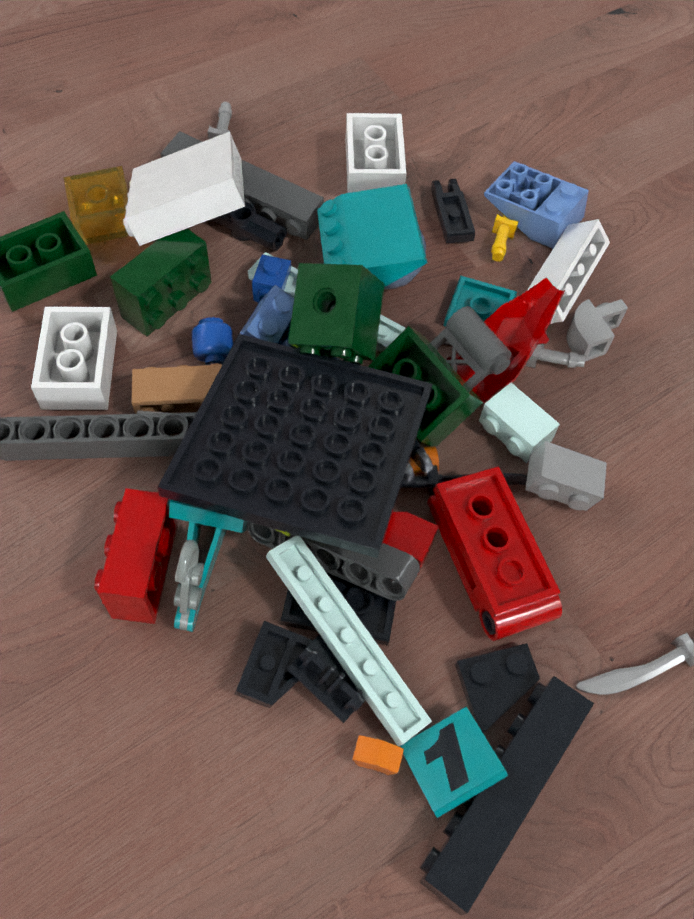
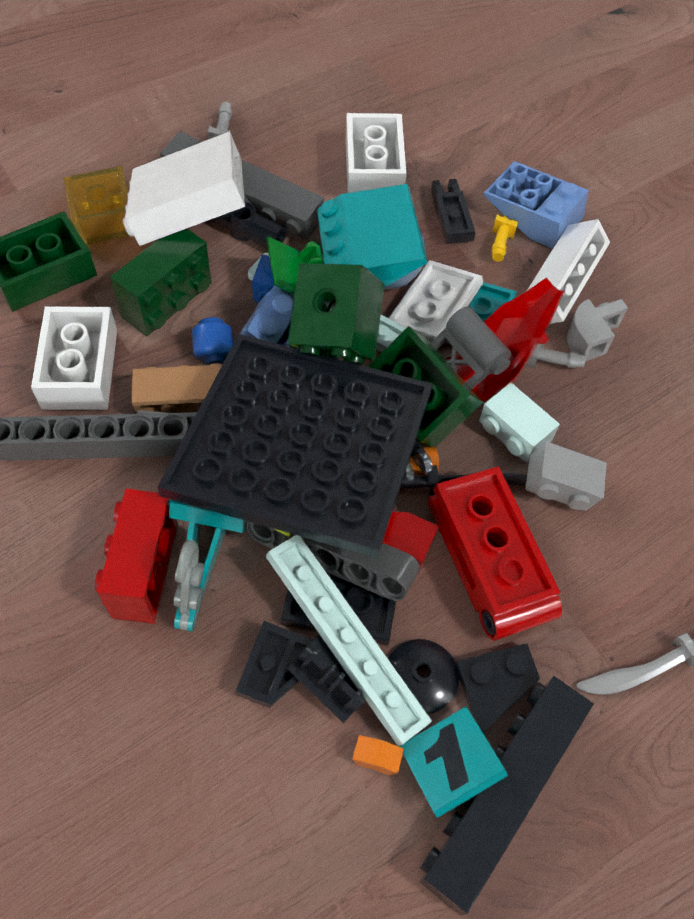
none -> green hinge [266,236,324,294]
none -> white tile [388,260,483,348]
none -> black dish [388,639,459,714]

